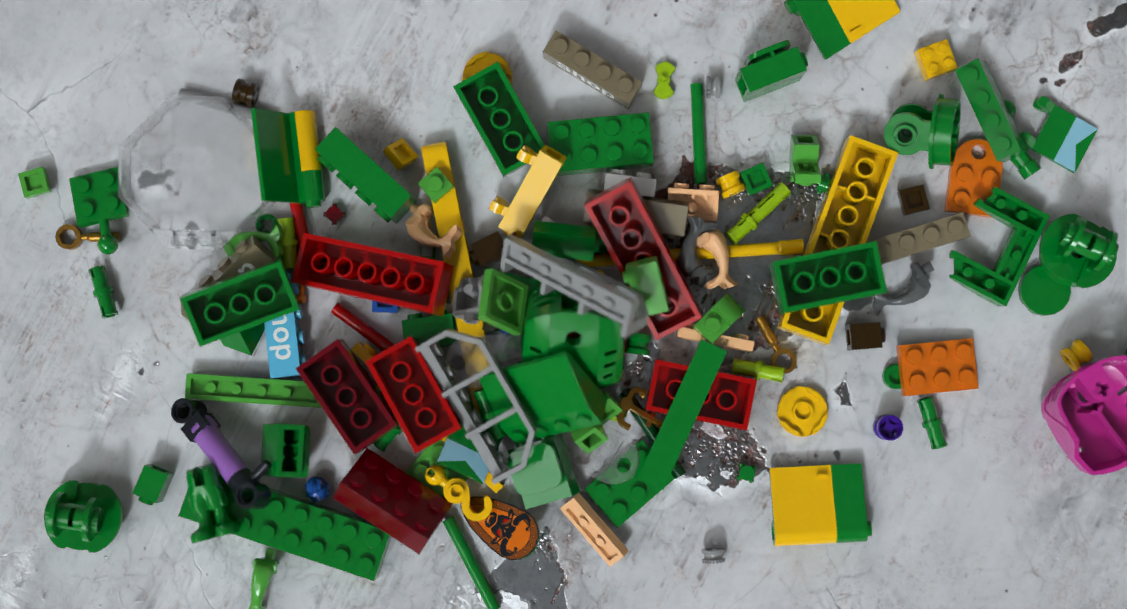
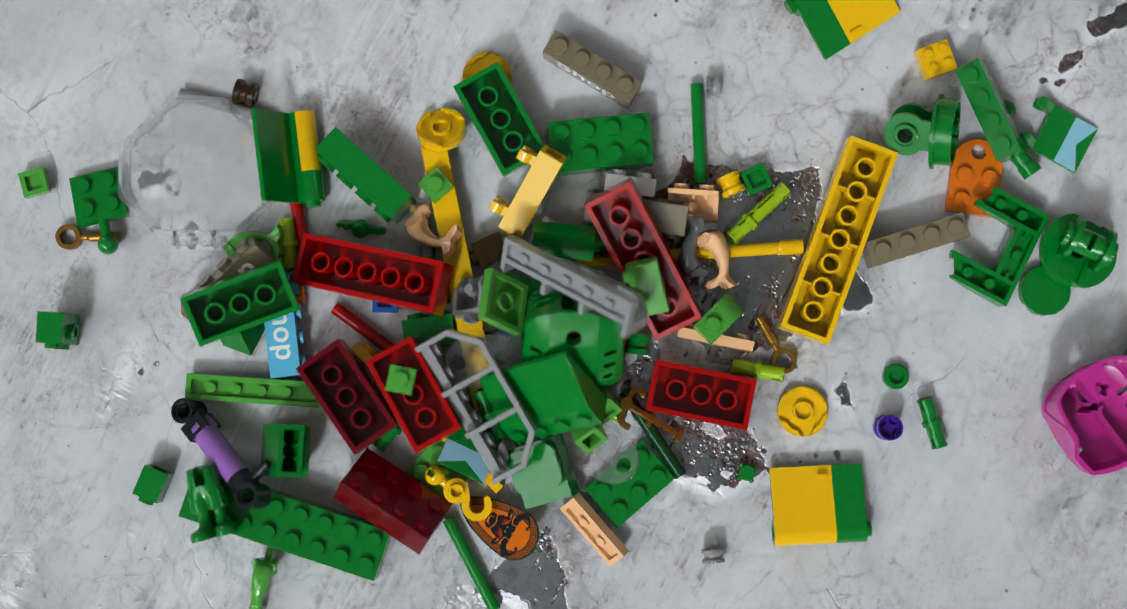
green piece [44,480,122,553] -> none
green pin [88,266,118,319] -> none
green bush [255,214,279,233] -> none
blue plate [305,477,331,503] -> none
dark red piece [323,203,346,225] -> none
yellow plate [383,138,419,171] -> none
green sticker [638,339,727,490] -> none
lime piece [653,62,676,100] -> none
green brick [735,40,808,102] -> none
green brick [769,241,887,315] -> none
bright green brick [789,134,821,186] -> none
green piece [816,173,831,194] -> none
dark brown brick [845,322,886,351] -> none
dark grey animal [872,261,934,316] -> none
orange plate [896,338,979,396] -> none
dark brown plate [897,185,930,216] -> none
yellow wheel [1060,339,1093,371] -> none
none -> green brick [35,311,80,350]
none -> green piece [336,219,386,238]
none -> bright green plate [385,364,417,395]
none -> yellow tile [416,107,467,152]

